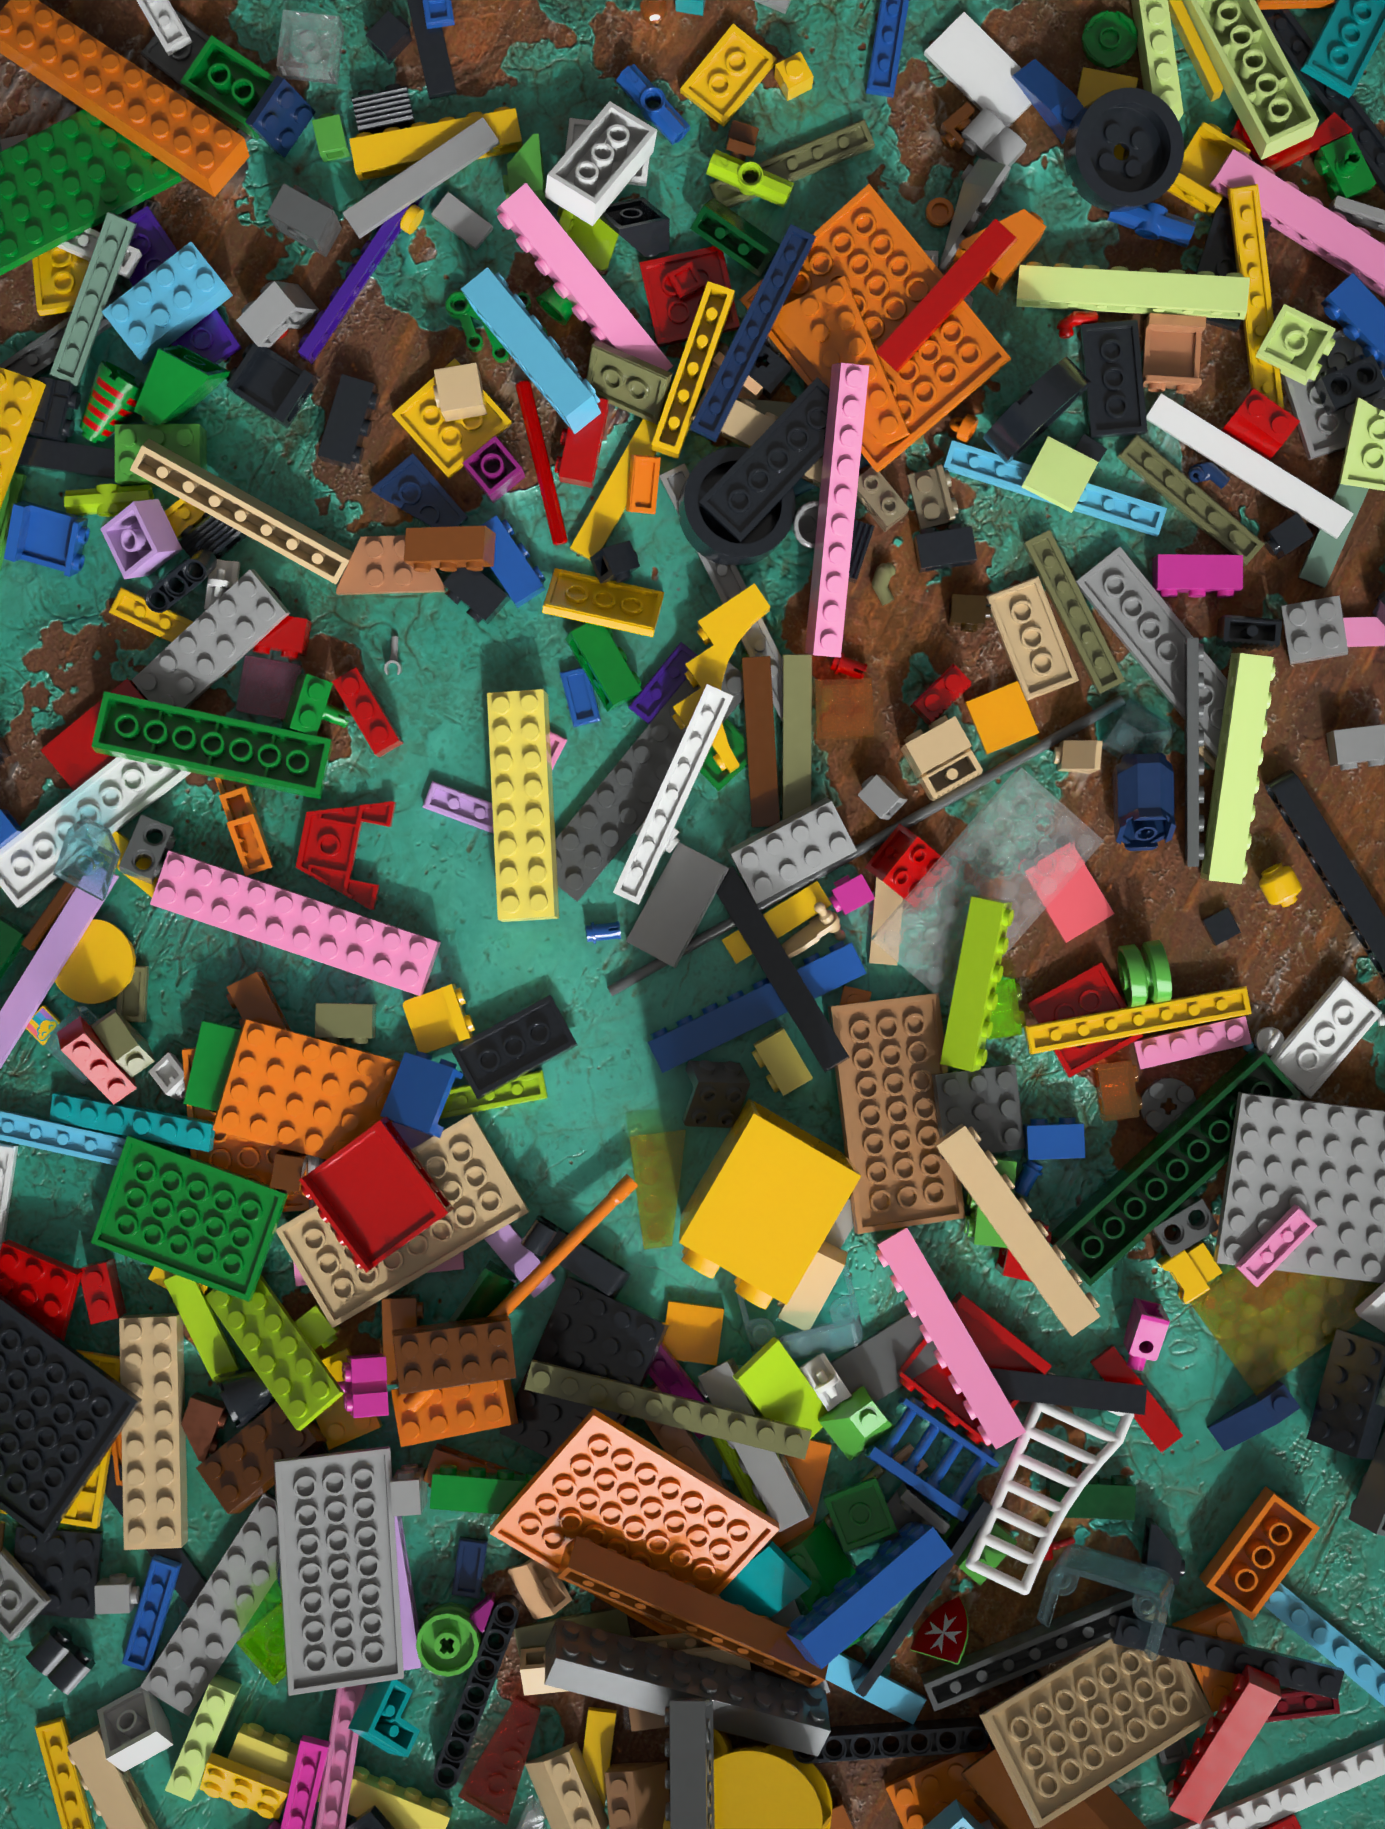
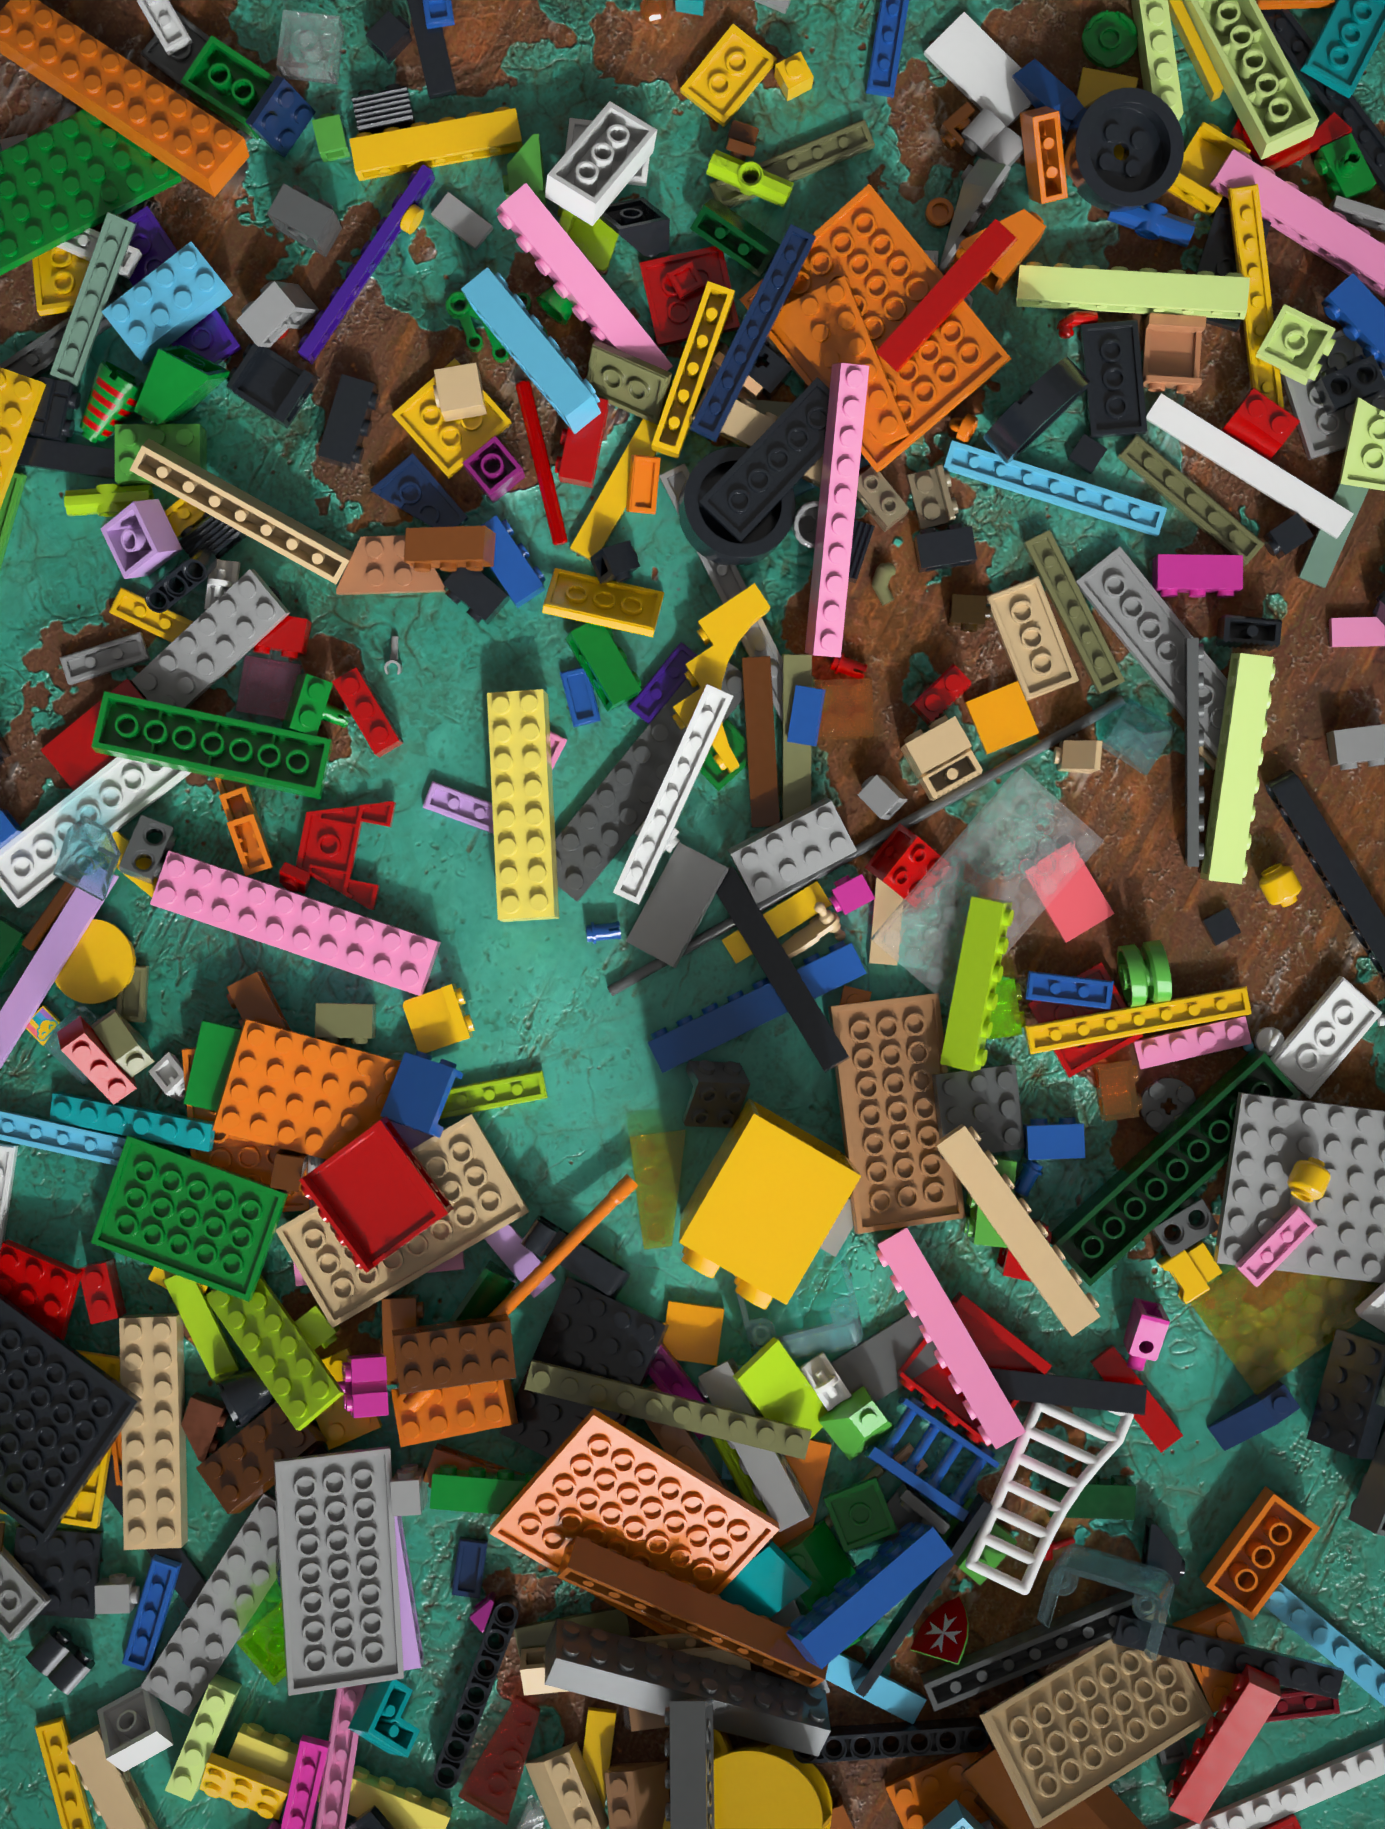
blue panel [4,500,90,577] -> none
light grey tile [343,117,500,239] -> none
bright green wheel [416,1602,482,1677] -> none
black plate [451,995,578,1100] -> none
light nougat panel [508,1558,572,1620] -> none
blue piece [616,64,690,145] -> none
light yellow brick [751,1027,813,1096] -> none
tan brick [777,1241,848,1333] -> none
yellowish green tile [1022,436,1098,513] -> none
dark blue brick [1112,753,1176,851] -> none
dark blue arm [1188,462,1231,489] -> none
light grey brick [1281,595,1348,665] -> none
none -> light grey tile [60,632,151,685]
none -> red plate [279,862,311,894]
none -> blue tile [787,685,825,746]
none -> orange brick [1020,106,1068,204]
none -> blue tile [1024,971,1114,1009]
none -> yellow head [1287,1157,1331,1202]

